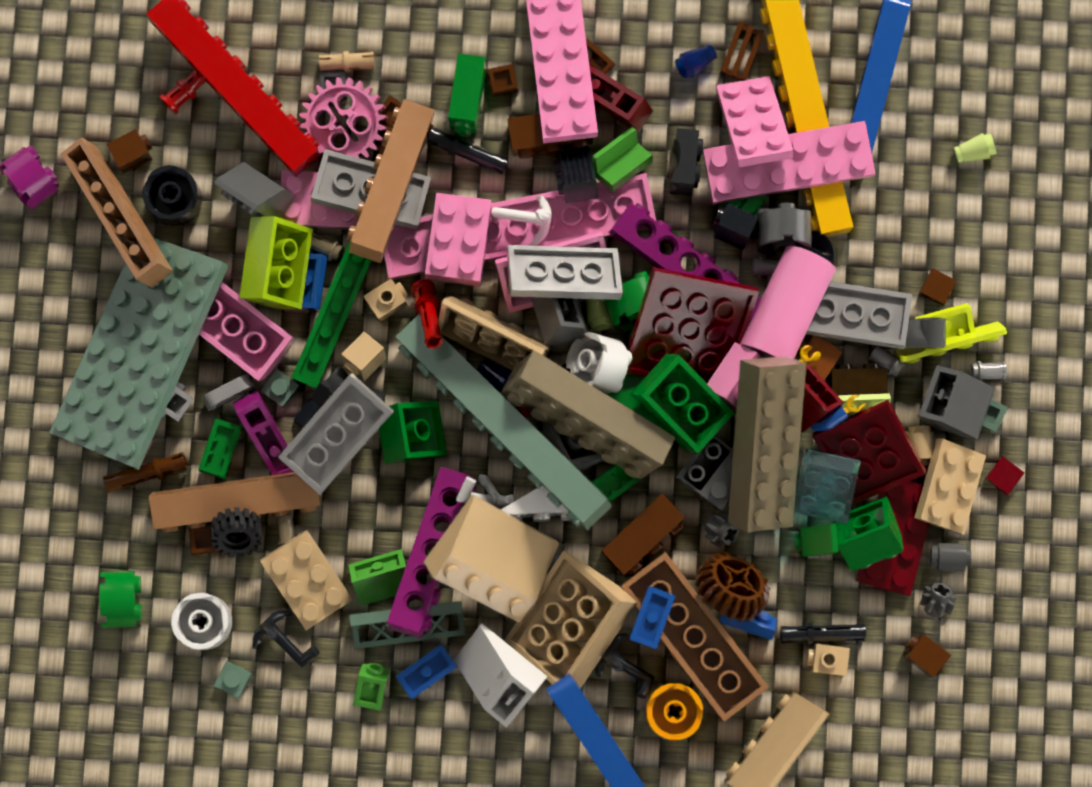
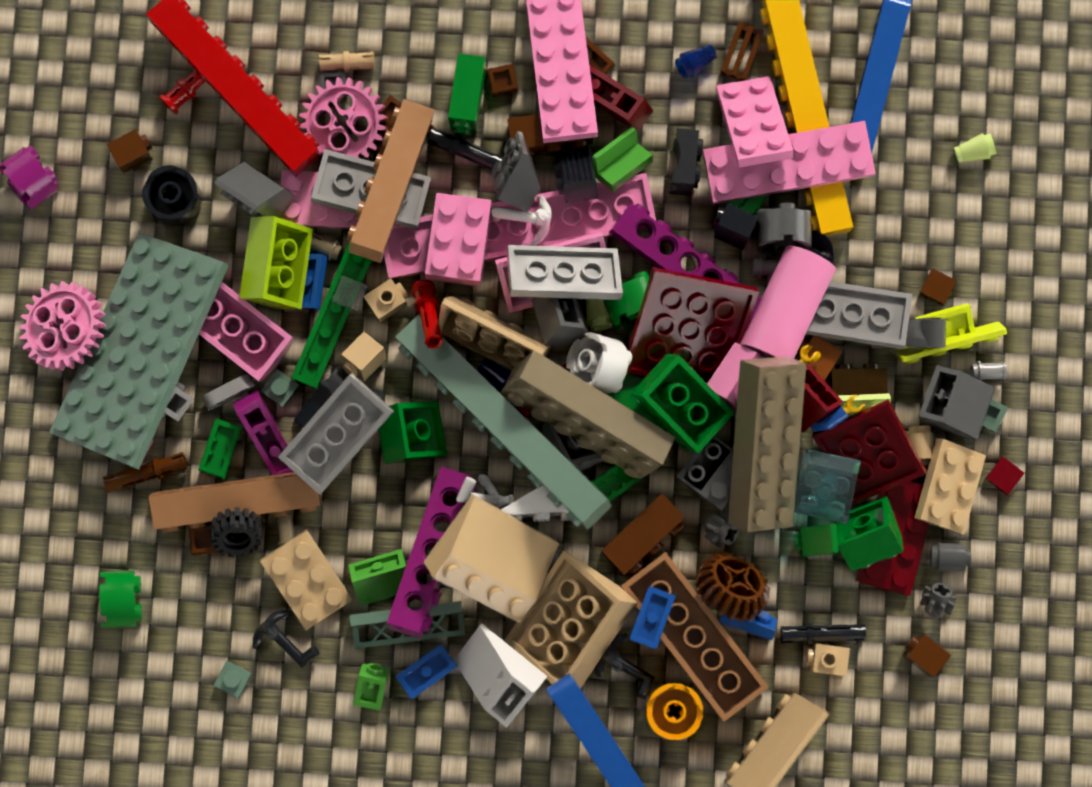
medium nougat brick [61,137,173,288] -> none
white brick [171,593,232,650] -> none
light grey pin [868,345,905,377] -> none
none -> bright pink gear [19,281,106,371]
none -> clear tile [331,275,368,312]
none -> dark grey slope [492,131,540,212]

